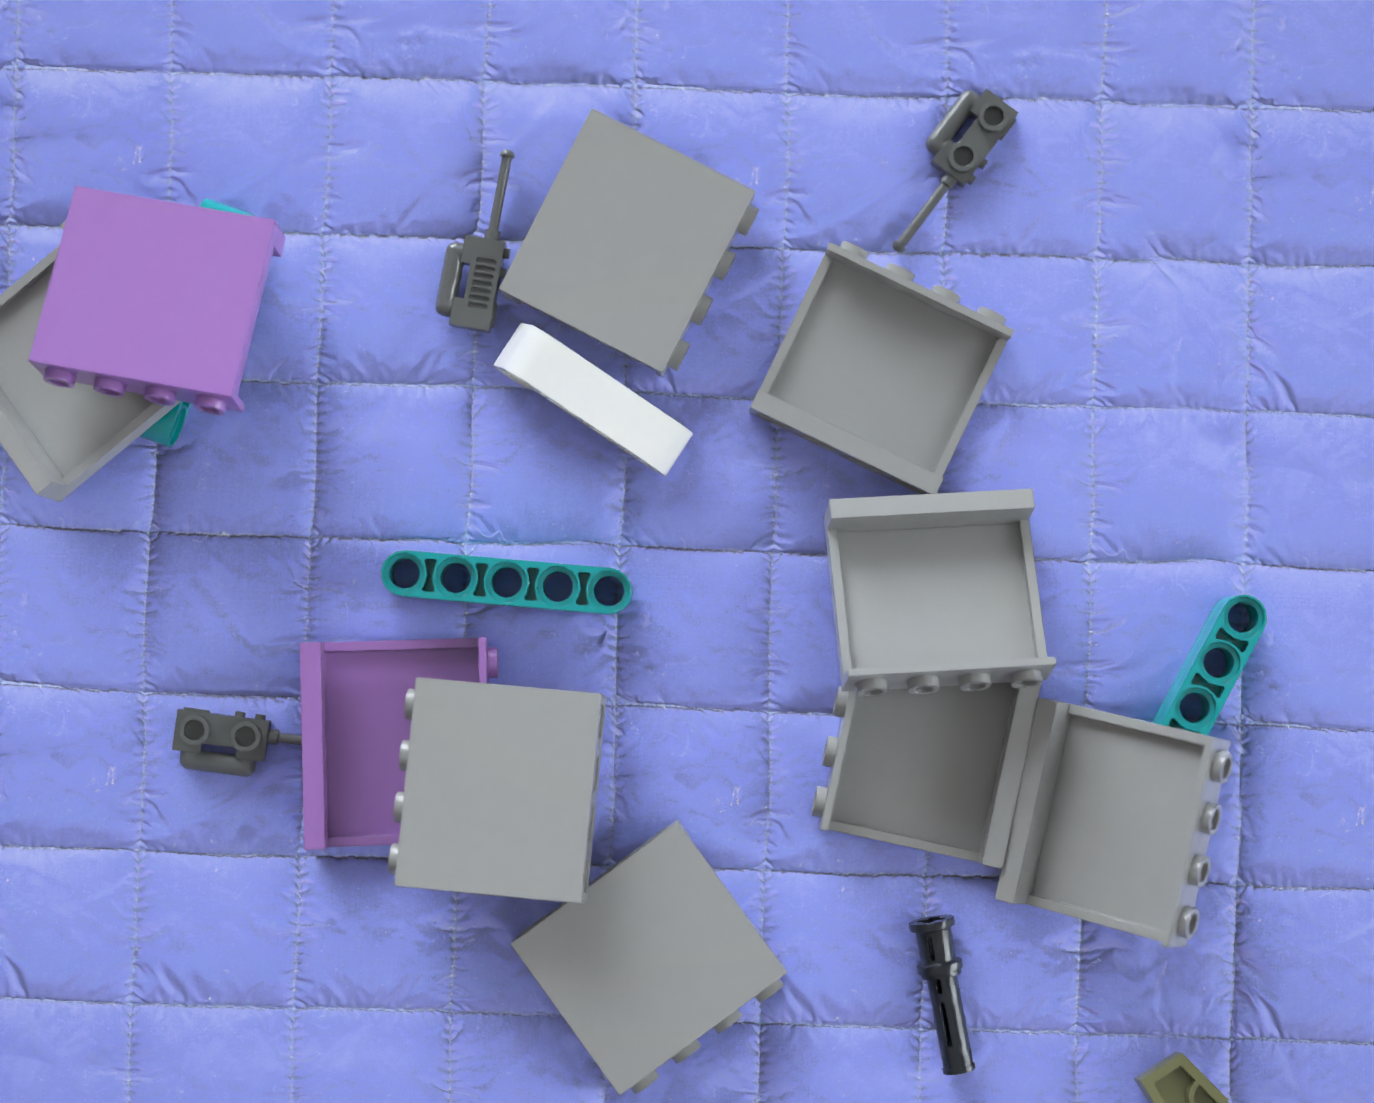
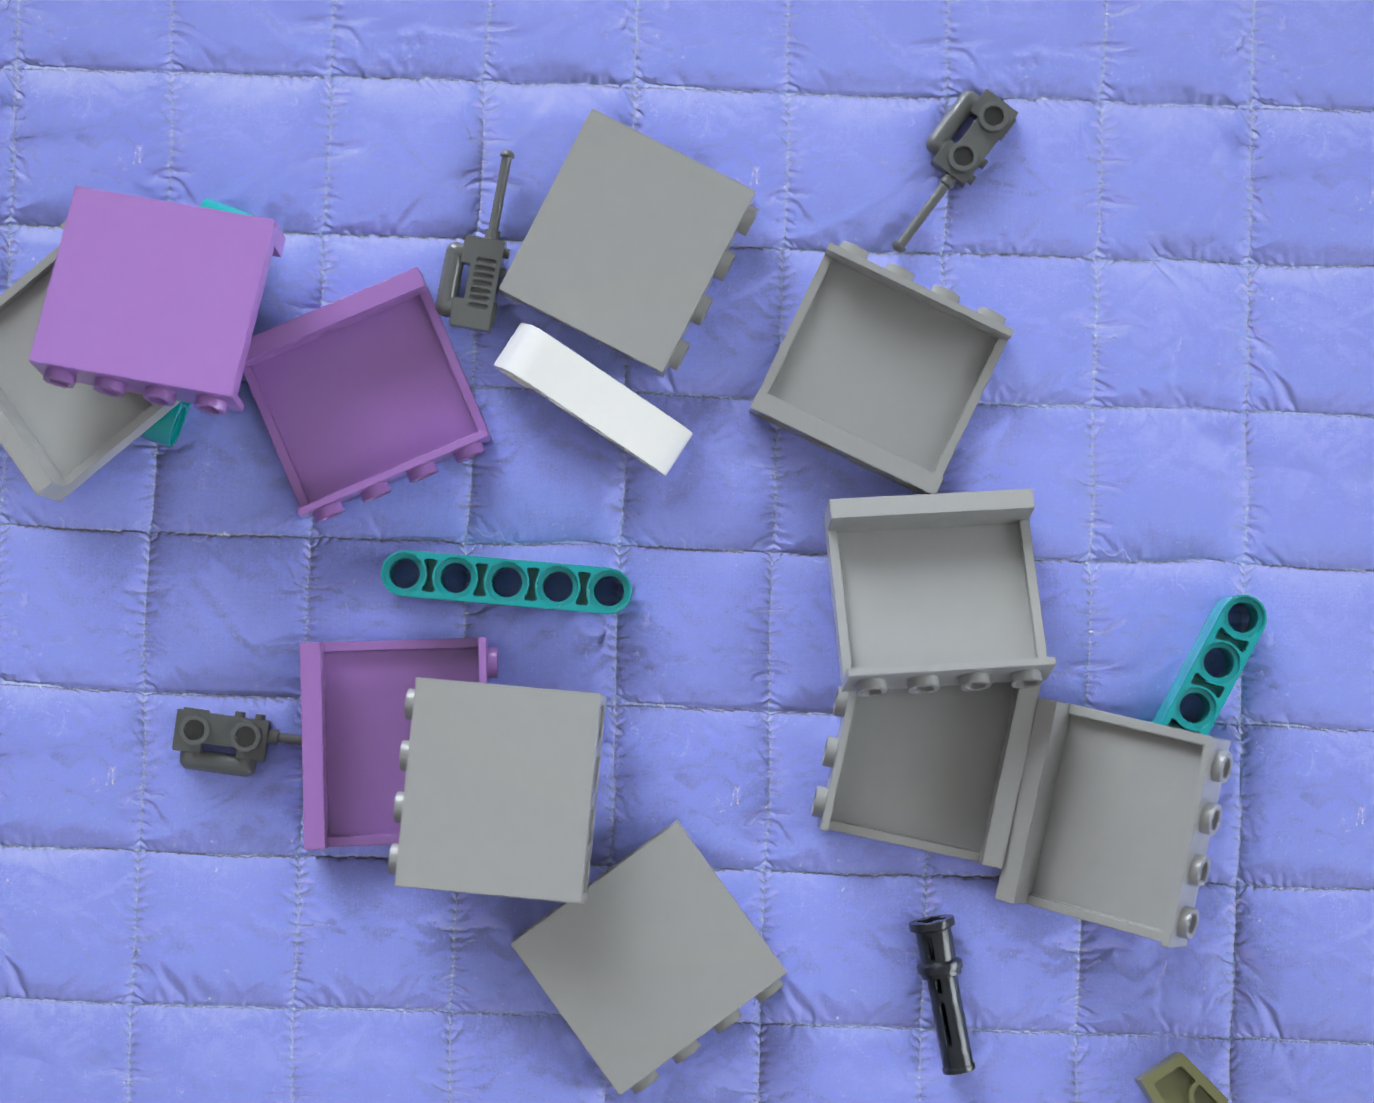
none -> medium lavender panel [243,267,492,523]

